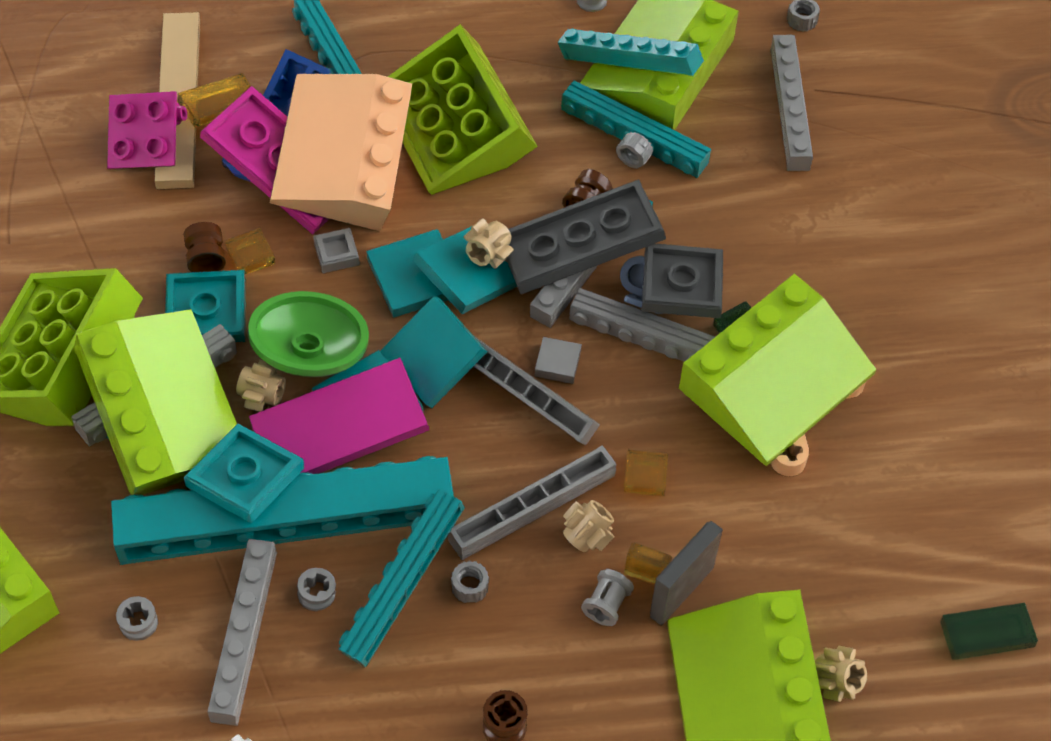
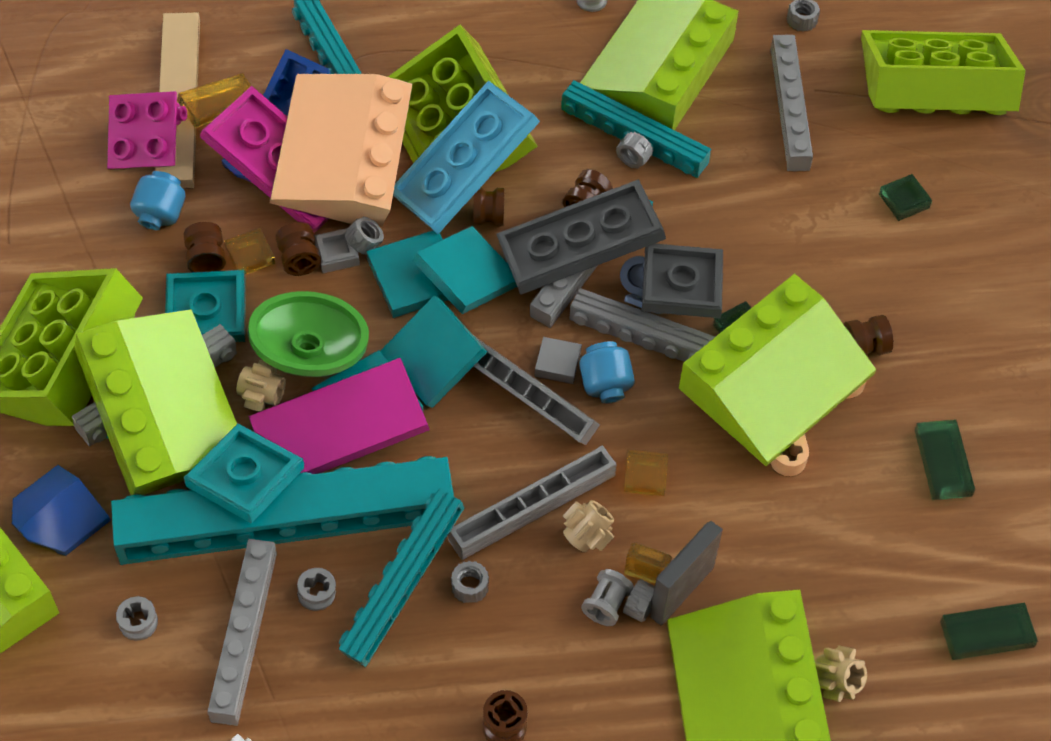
tan gear [464,218,514,269] -> none
teal piece [557,28,704,76] -> none
none -> blue slope [12,465,111,556]
none -> dark azure head [130,171,186,230]
none -> reddish brown wheel [275,222,321,276]
none -> light grey axle [346,217,384,255]
none -> medium azure tile [393,80,540,234]
none -> reddish brown wheel [473,187,504,226]
none -> dark azure head [579,341,635,403]
none -> light grey axle [623,579,655,622]
none -> reddish brown wheel [843,315,894,356]
none -> lime slope [861,30,1026,115]
none -> clear green tile [879,174,933,221]
none -> clear green tile [915,419,975,500]

